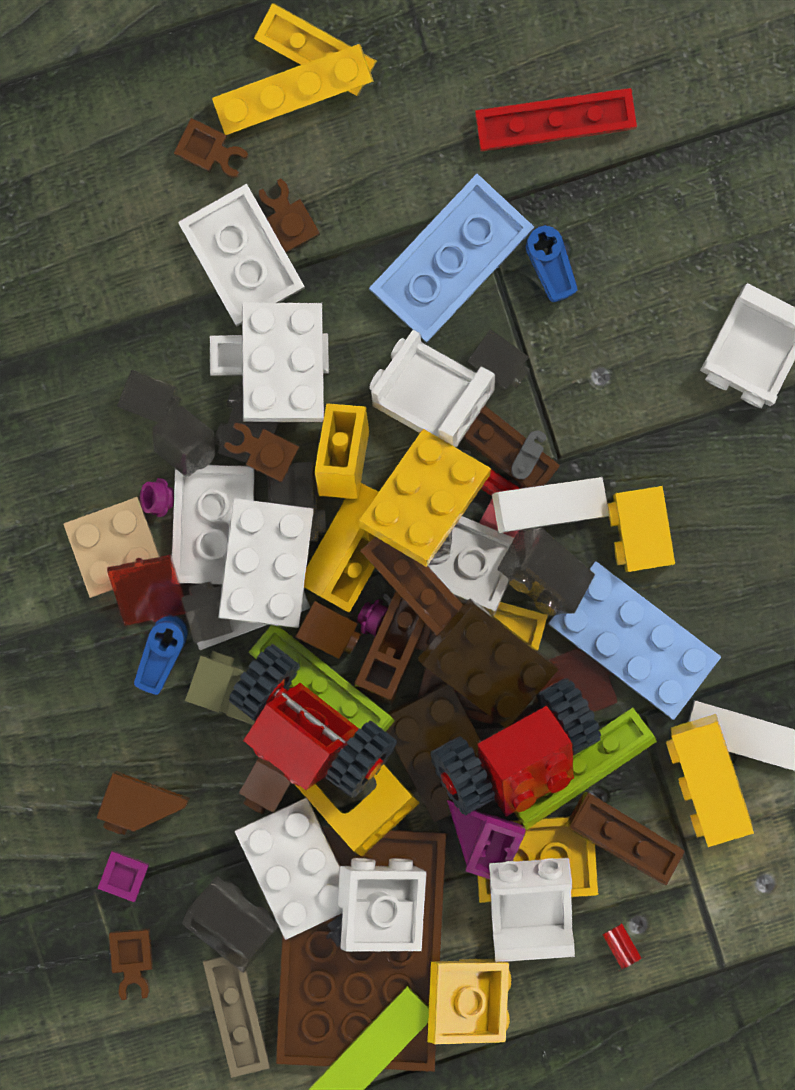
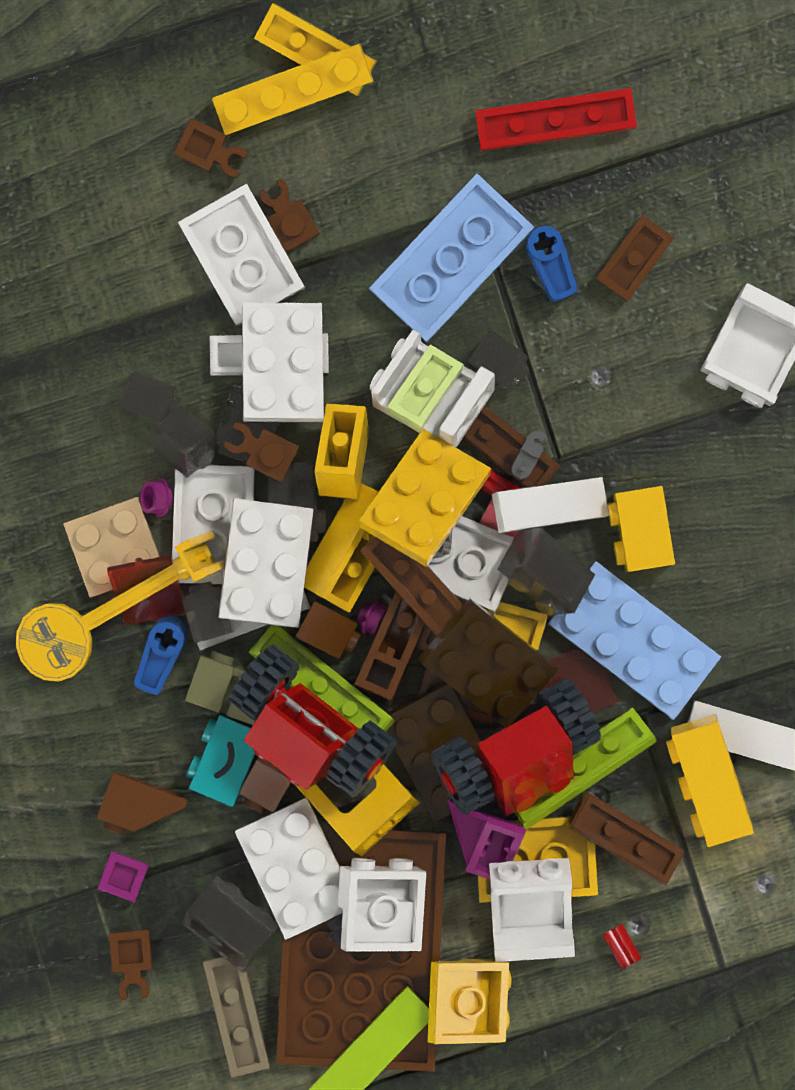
none -> yellow piece [16,531,225,682]
none -> teal brick [186,714,256,807]
none -> yellowish green plate [387,345,464,432]
none -> reddish brown plate [595,214,674,302]

